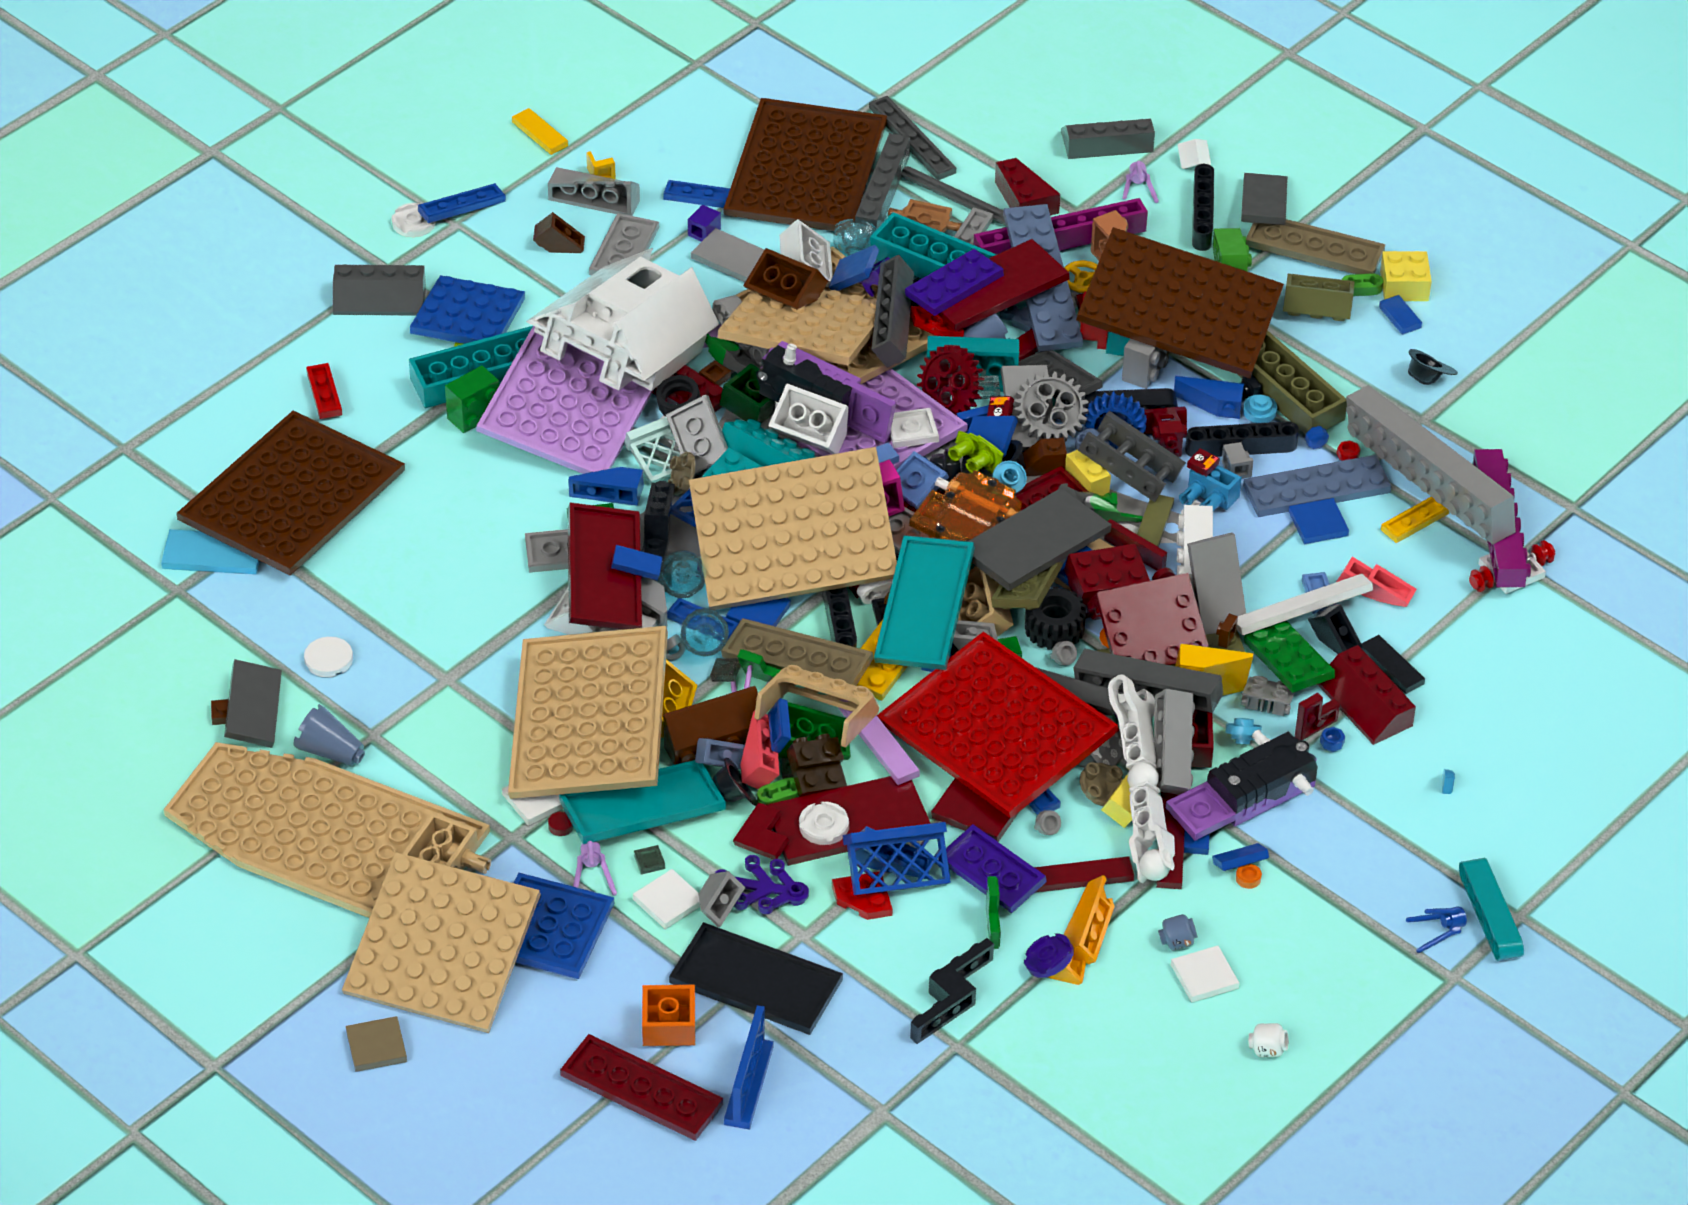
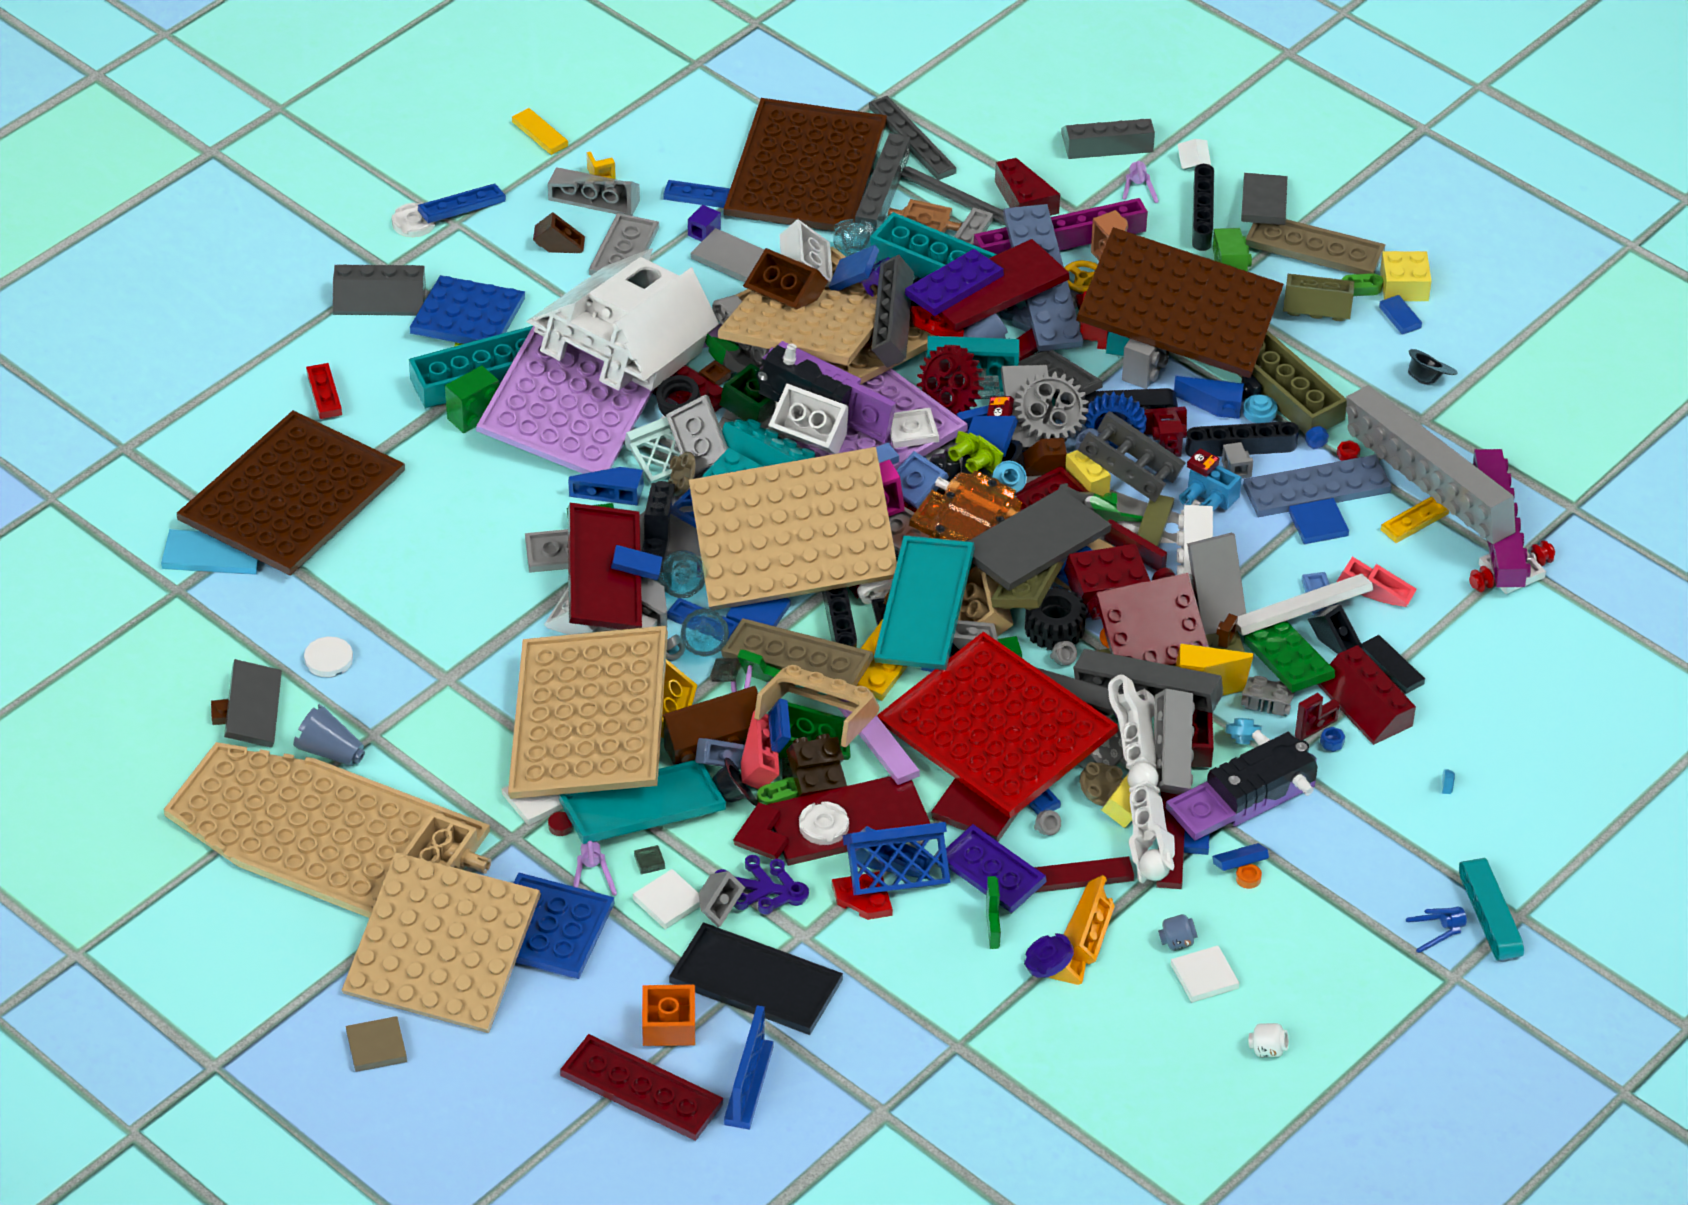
black bracket [910,938,994,1044] -> none

